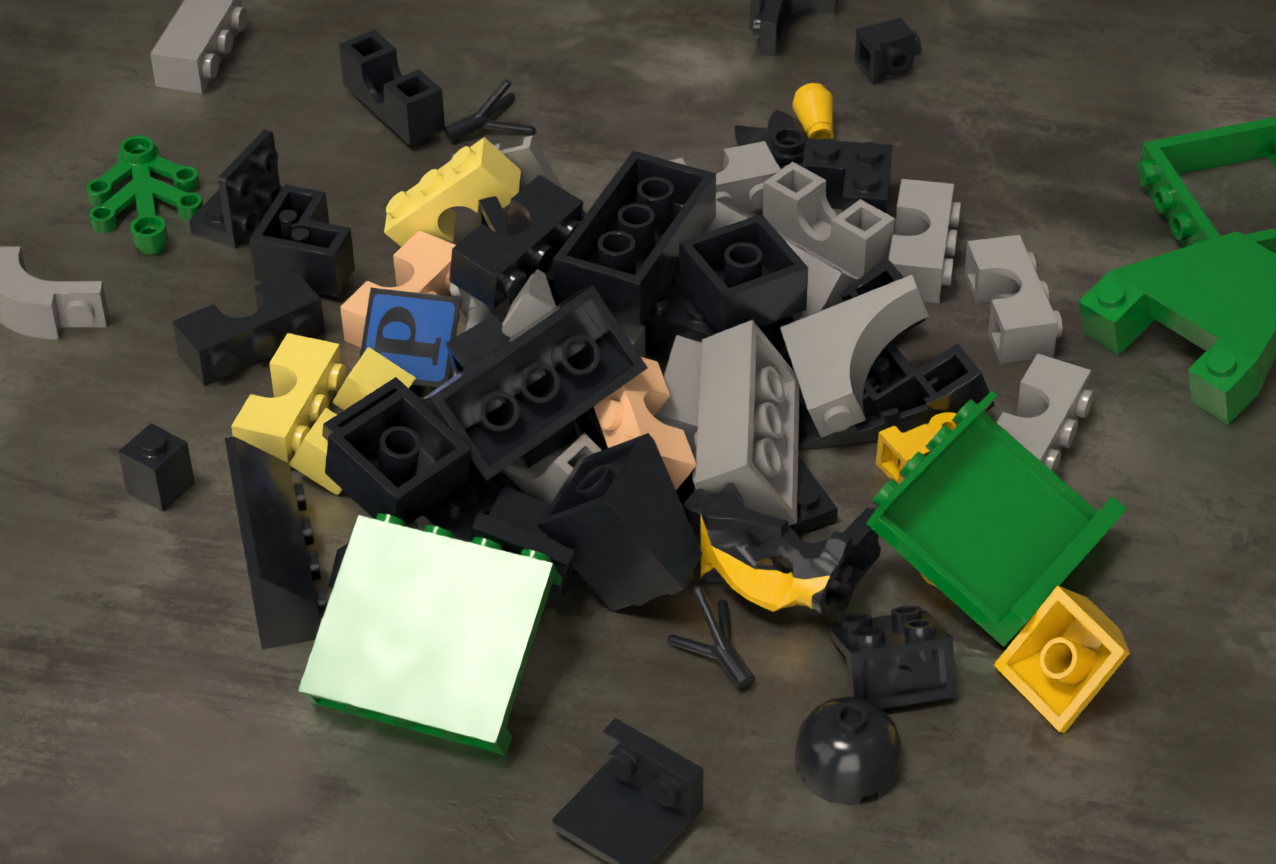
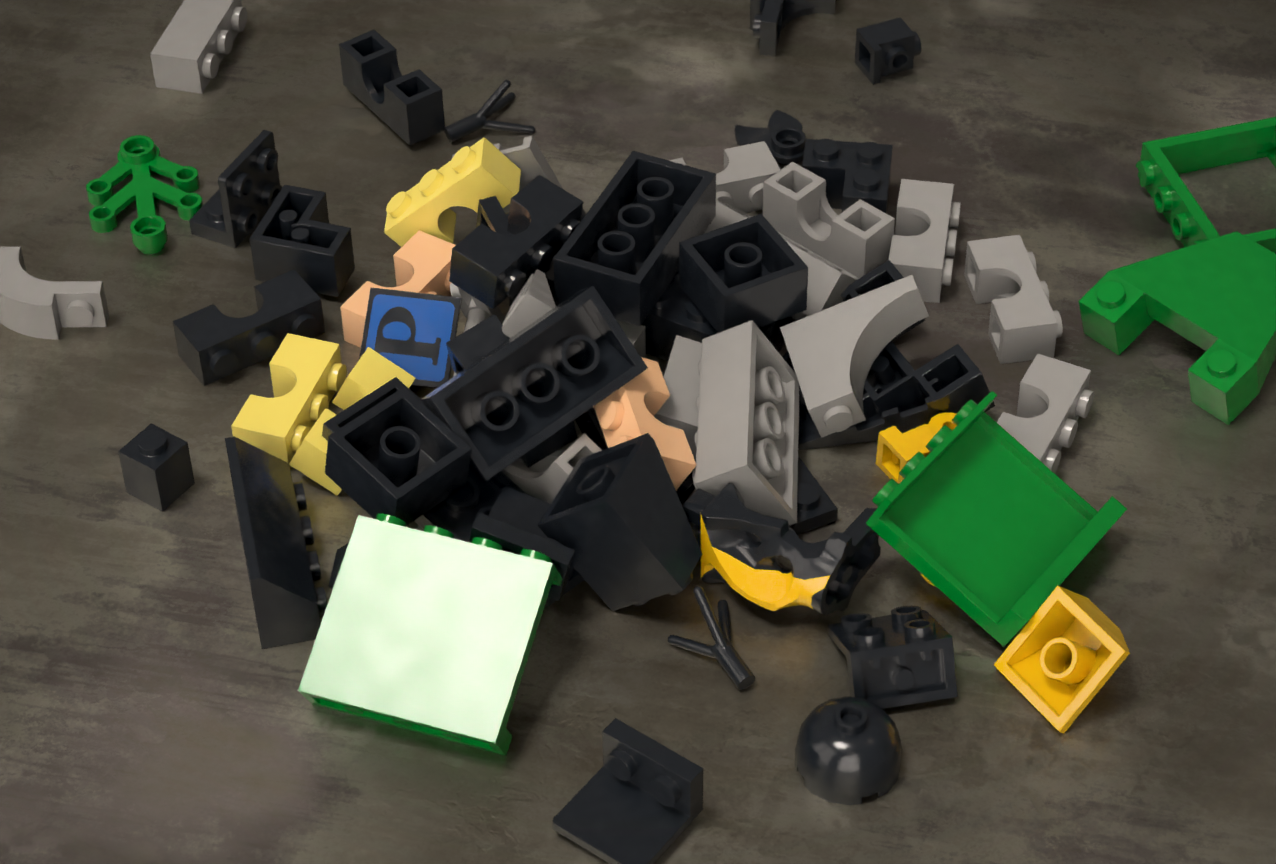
yellow cone [792,83,834,140] -> none

